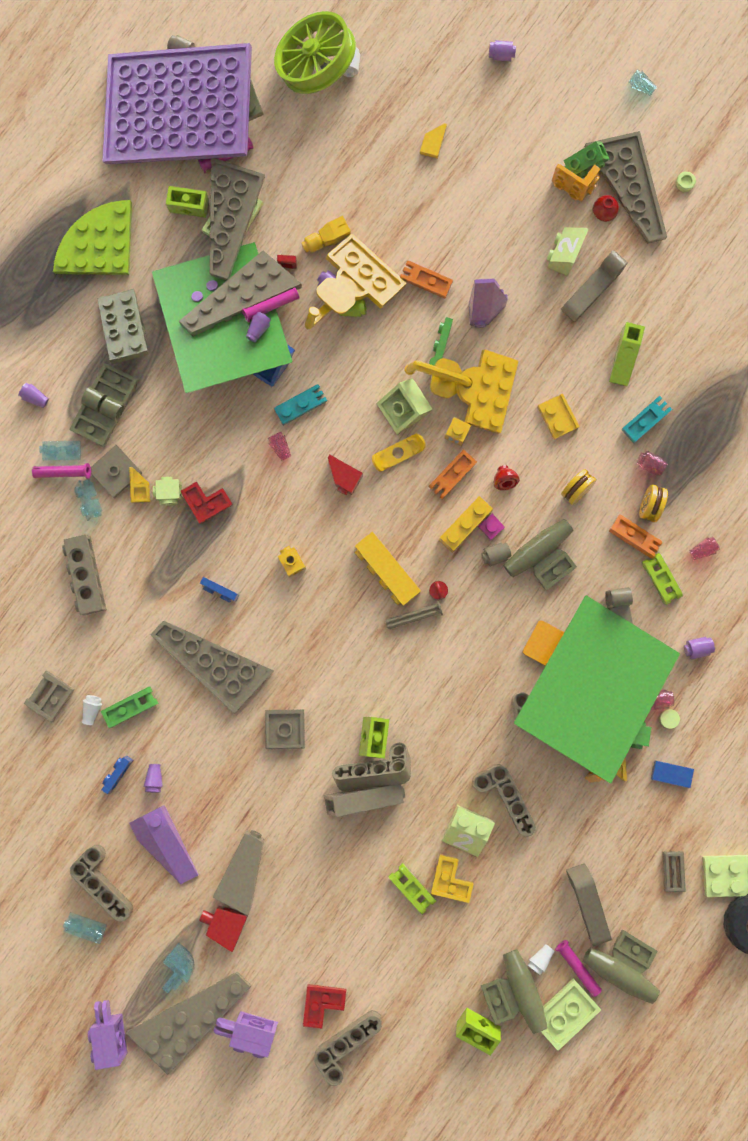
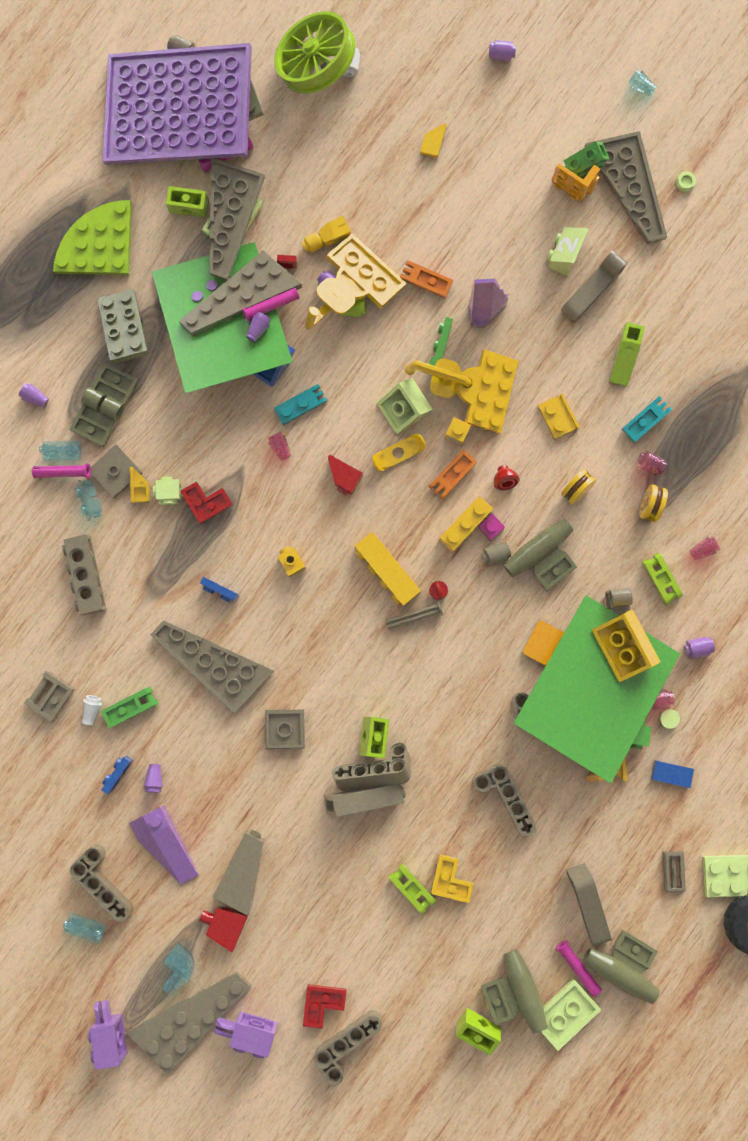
yellowish green slope [442,805,495,857] -> none
white cone [527,944,555,975] -> none
red brick [593,195,619,222] -> none
orange hinge [609,514,662,558] -> none
none -> yellow slope [592,609,660,682]

